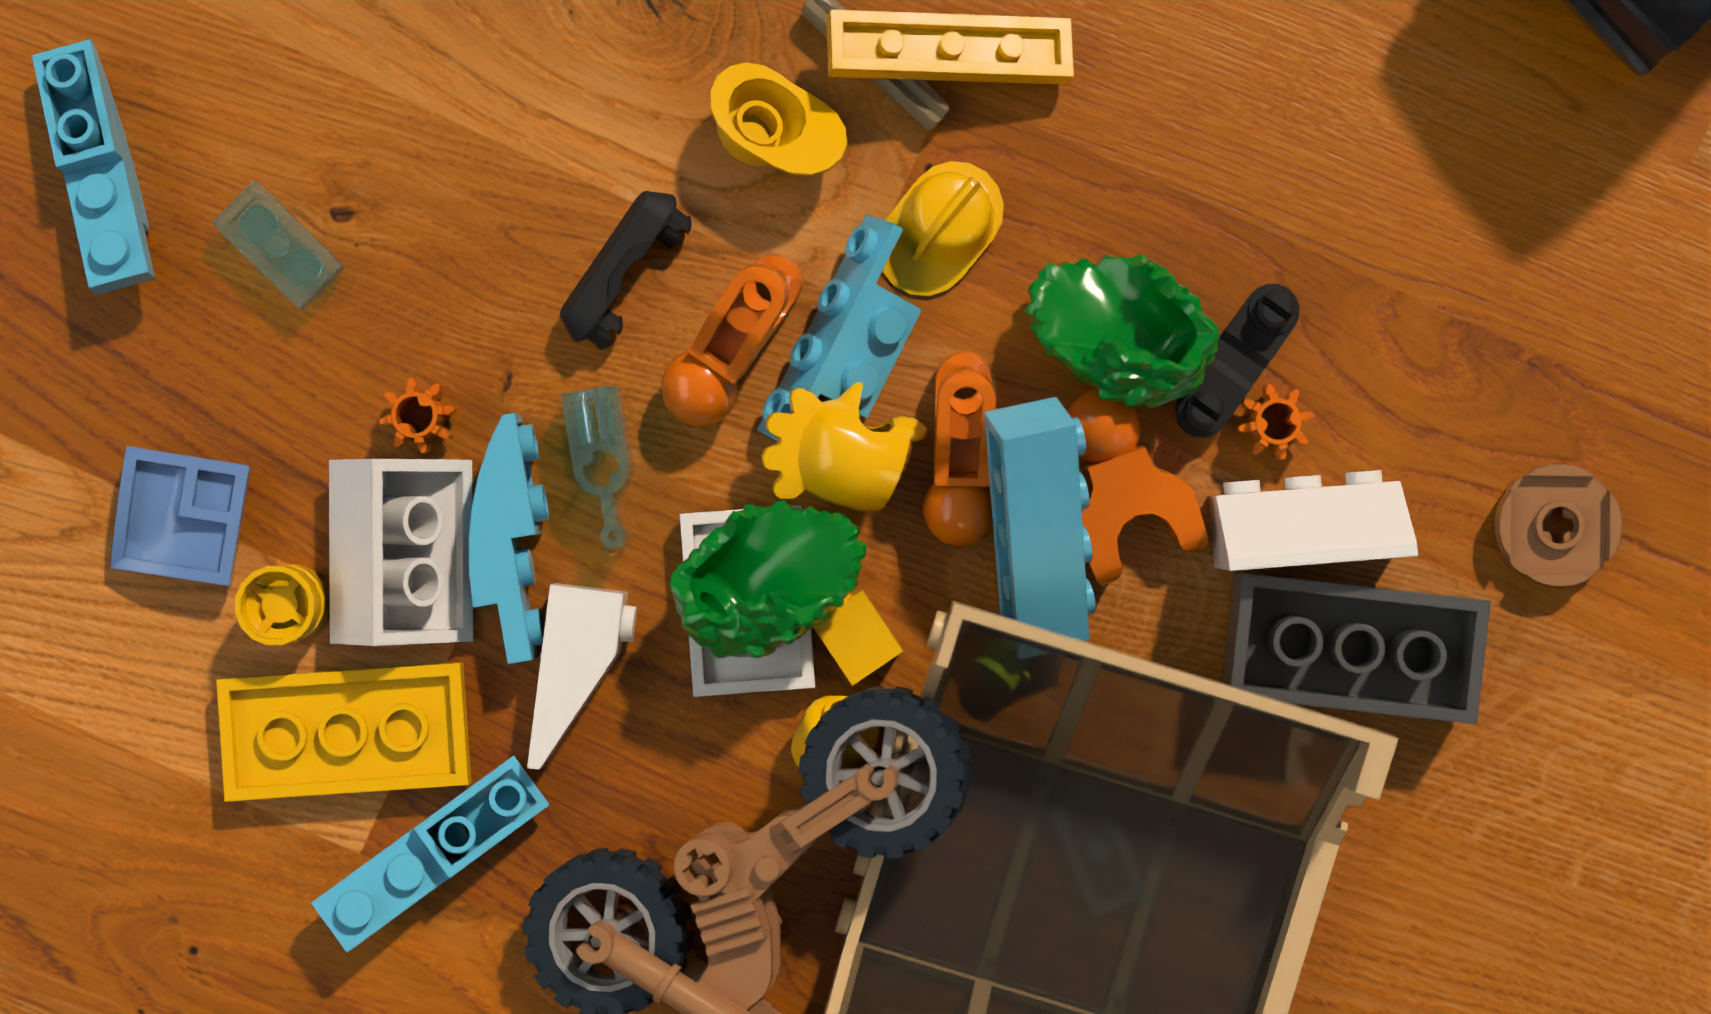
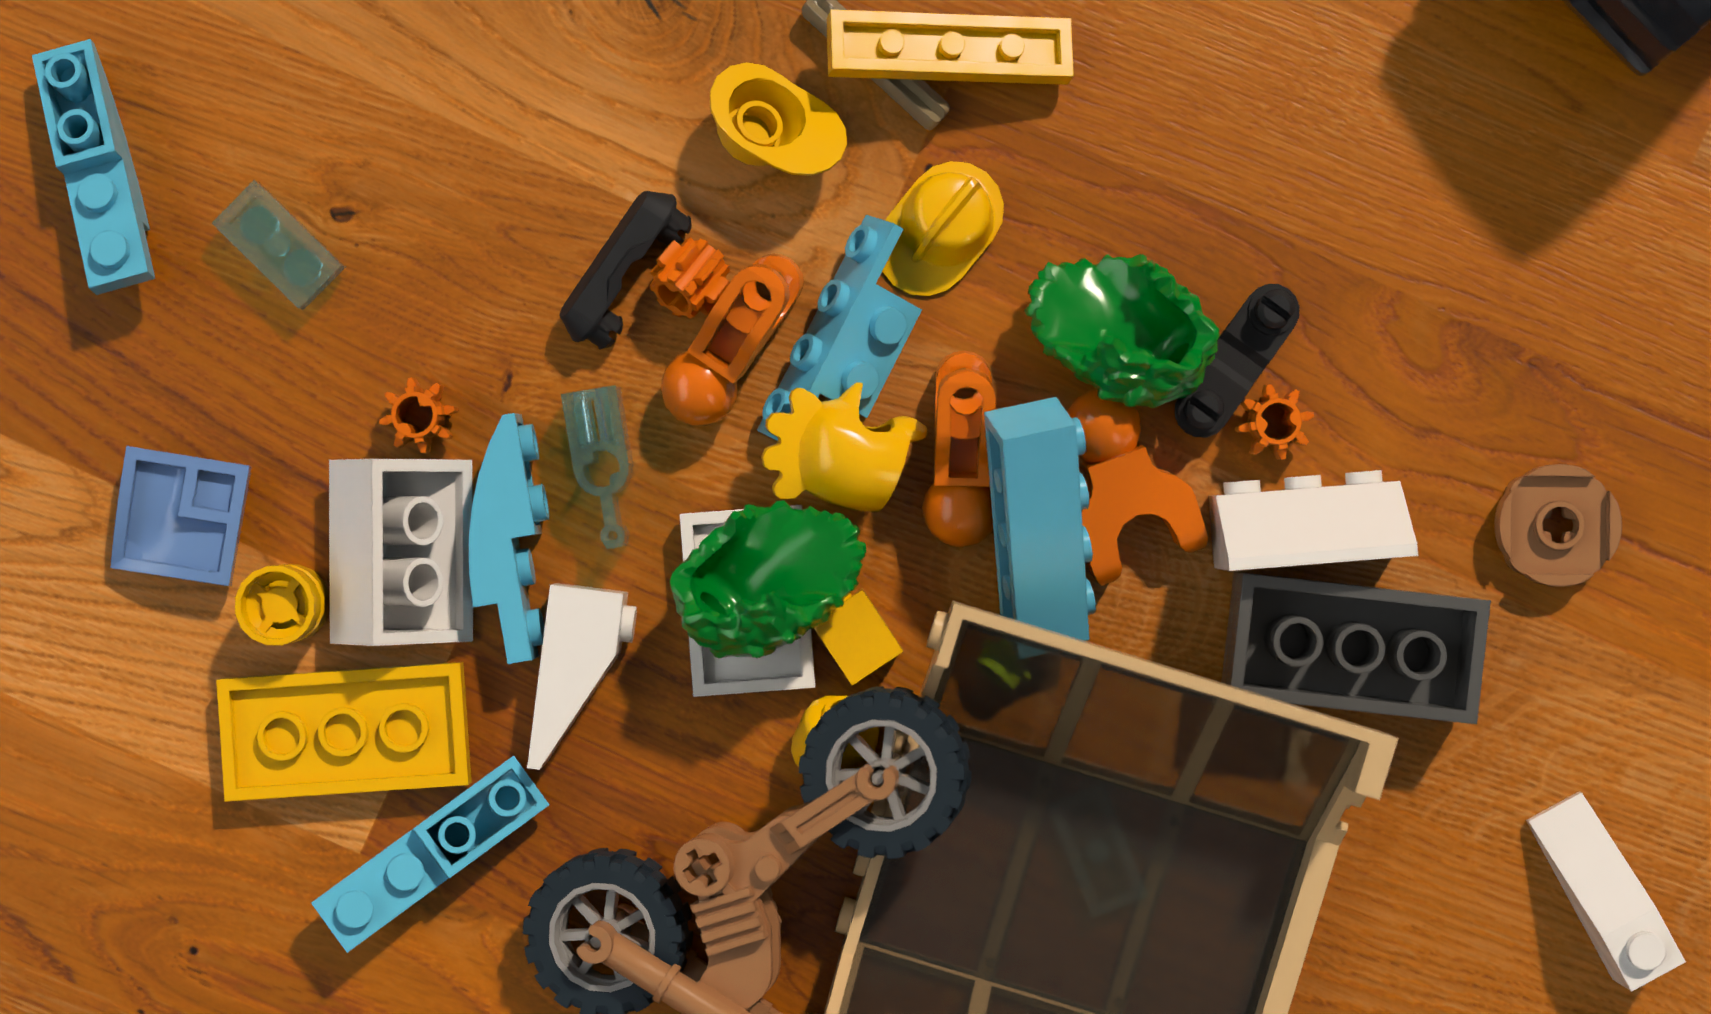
none -> orange gear [650,237,730,319]
none -> white slope [1526,792,1686,992]

